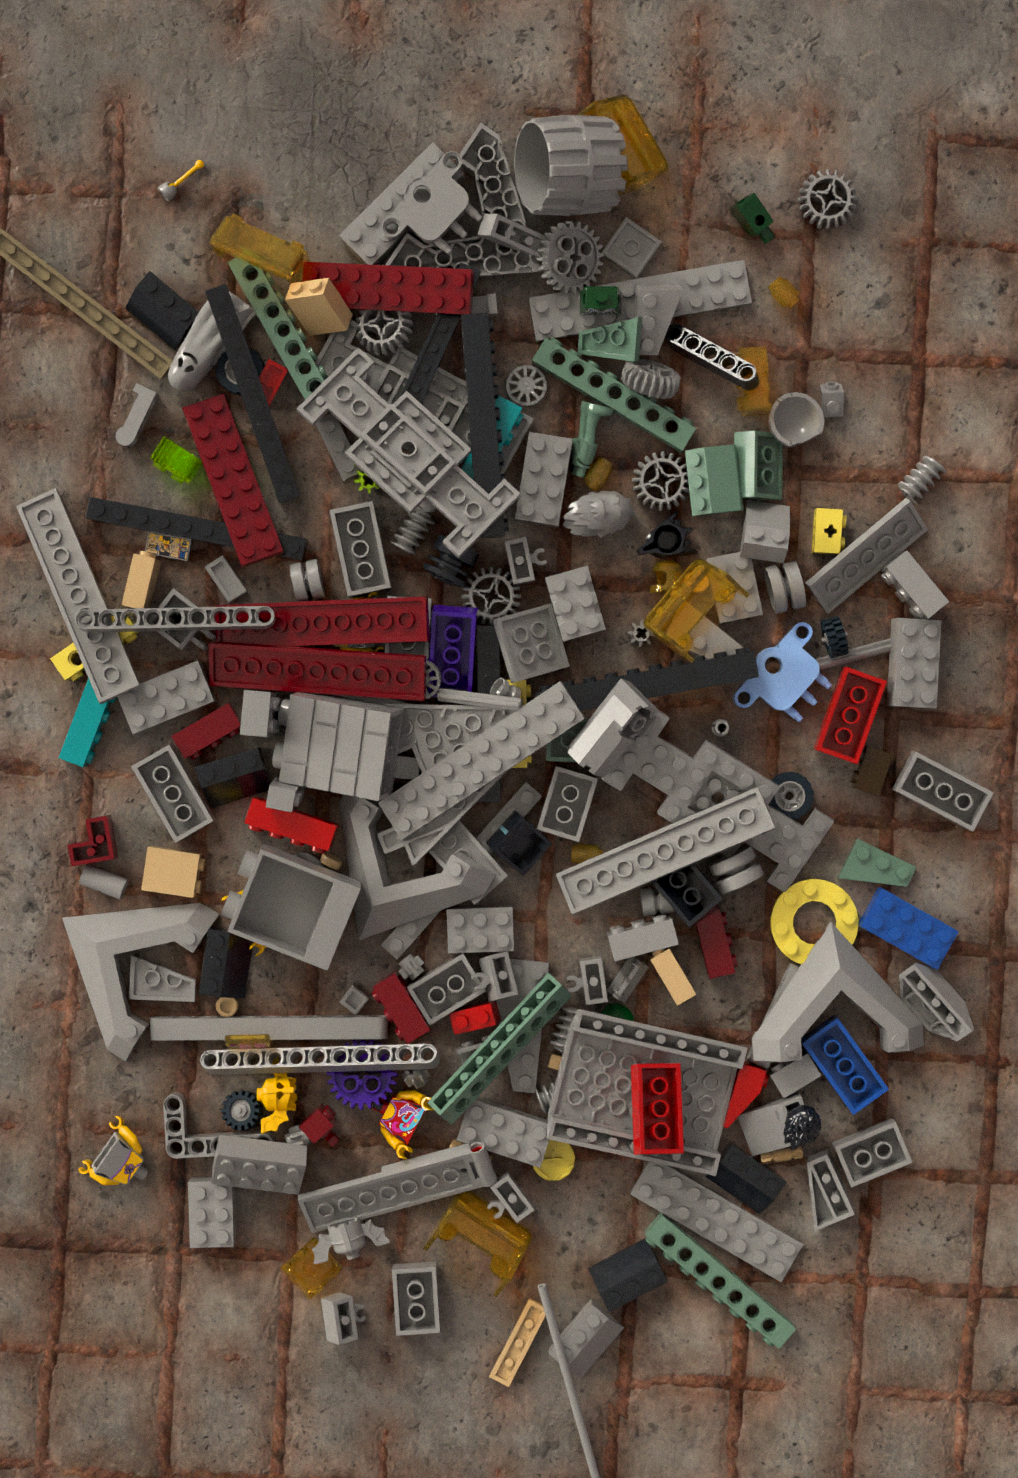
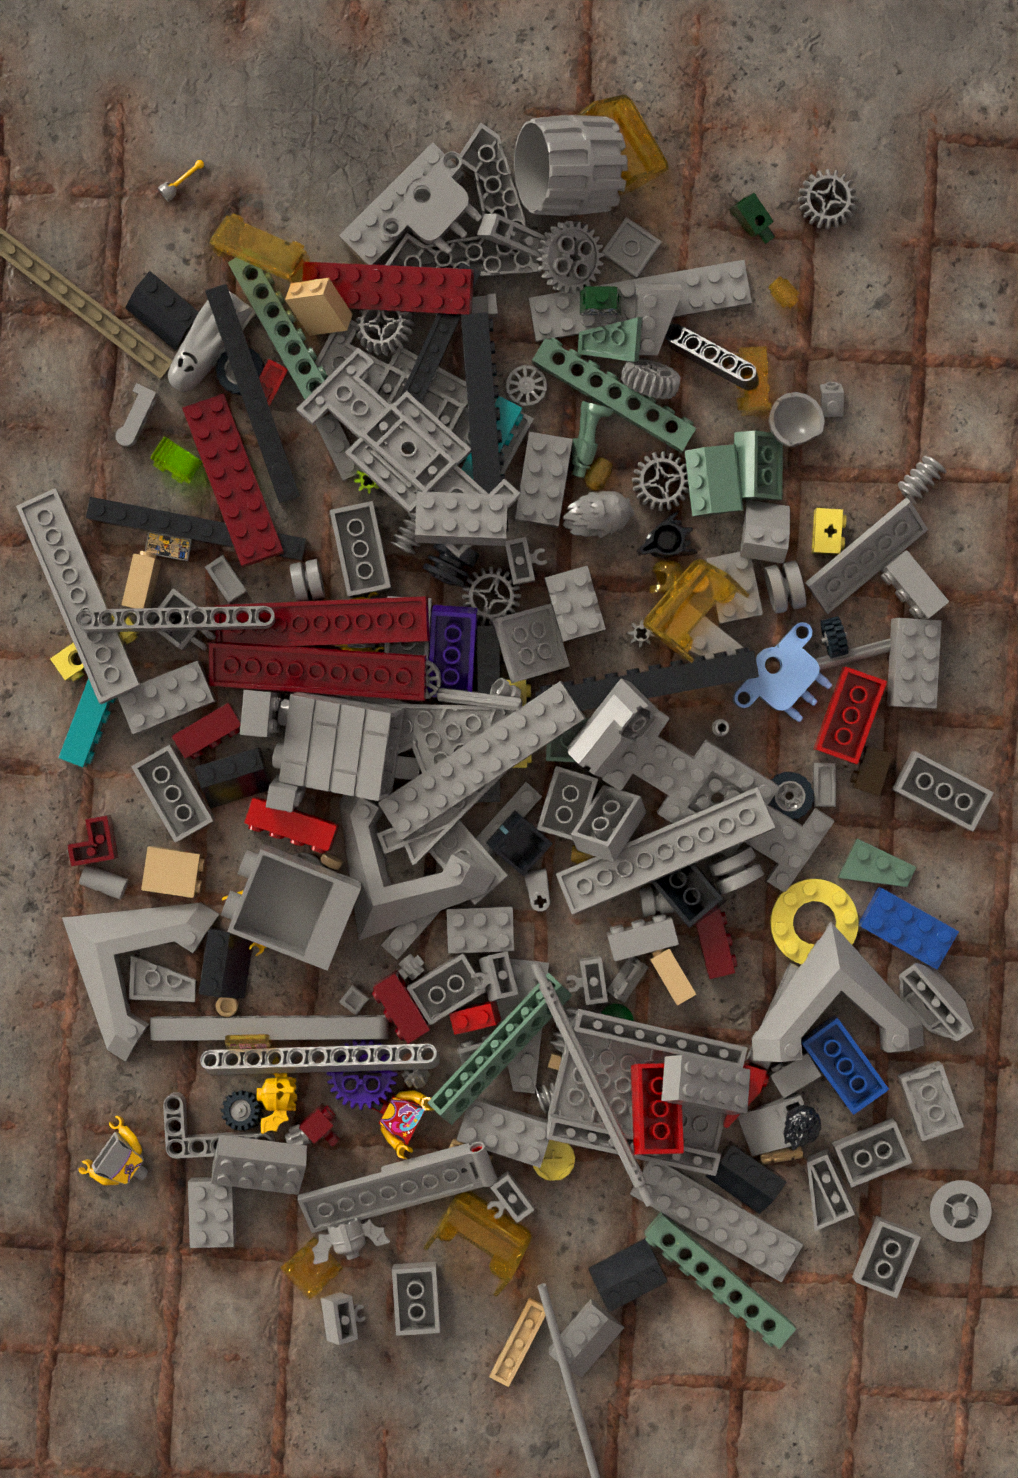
none -> light grey brick [415,491,508,546]
none -> light grey piece [525,868,550,911]
none -> light grey axle [531,962,654,1207]
none -> light grey brick [571,785,646,862]
none -> light grey brick [661,1055,750,1115]
none -> light grey tile [813,763,836,807]
none -> light grey brick [852,1216,921,1298]
none -> light grey piece [897,1061,964,1141]
none -> light grey wheel [930,1180,992,1242]

